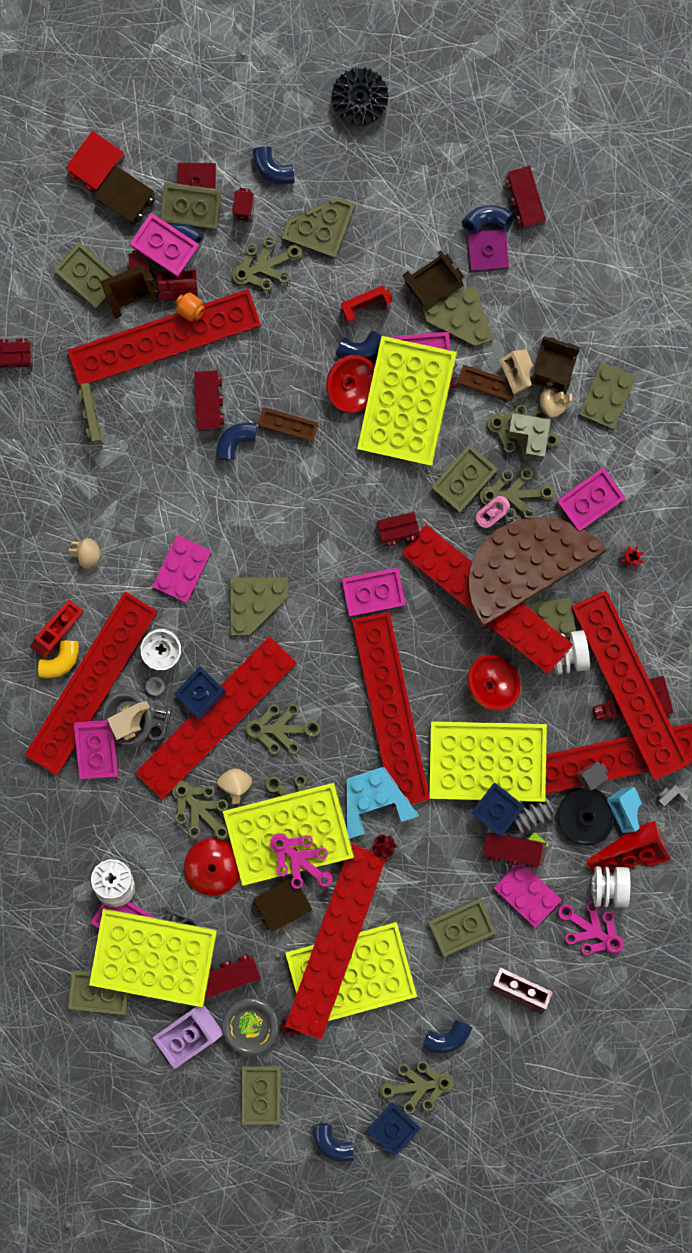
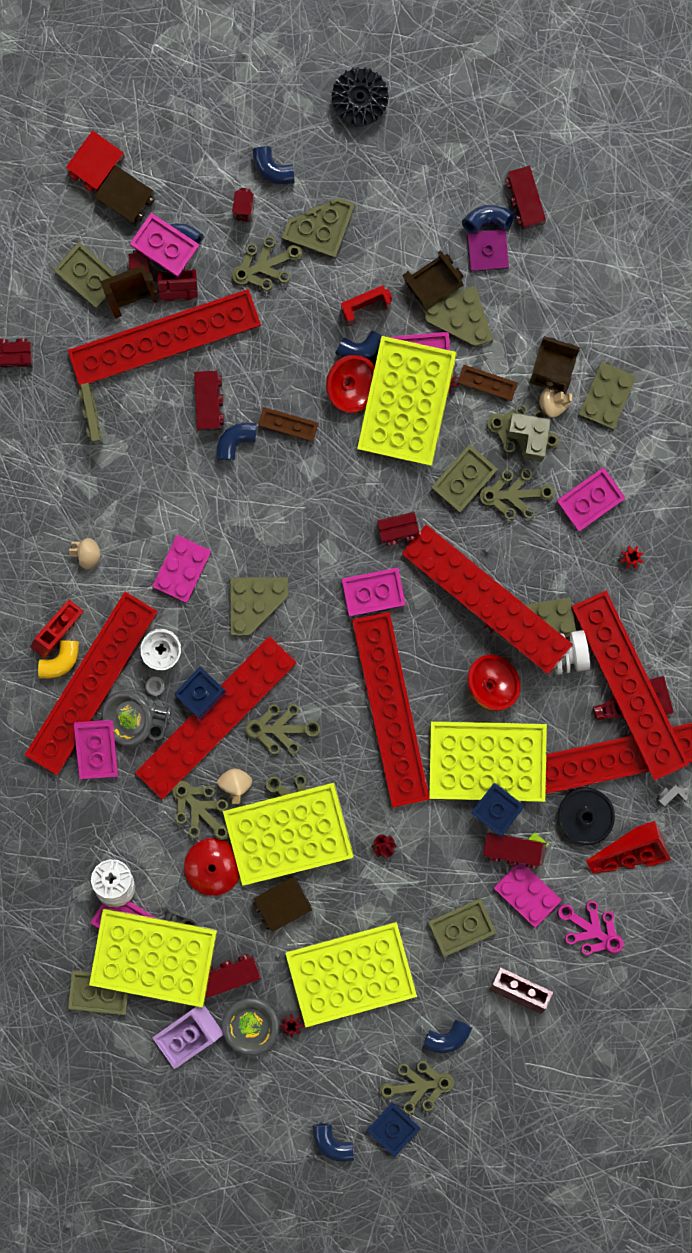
tan arch [107,701,150,741] -> none
olive plate [160,182,222,229] -> none
orange head [175,292,205,321] -> none
dark red plate [177,163,216,189] -> none
olive plate [242,1065,281,1125] -> none
dark pink plant [270,833,332,889] -> none
red plate [285,844,387,1040] -> none
medium azure wing [347,767,419,839] -> none
reddish brown plate [468,517,607,628] -> none
bright pink plate [476,496,510,528] -> none
tan arch [499,349,534,394] -> none
light grey piece [515,798,556,834] -> none
dark grey slope [576,762,608,790] -> none
white wheel [591,866,630,908] -> none
medium azure arch [607,787,642,833] -> none

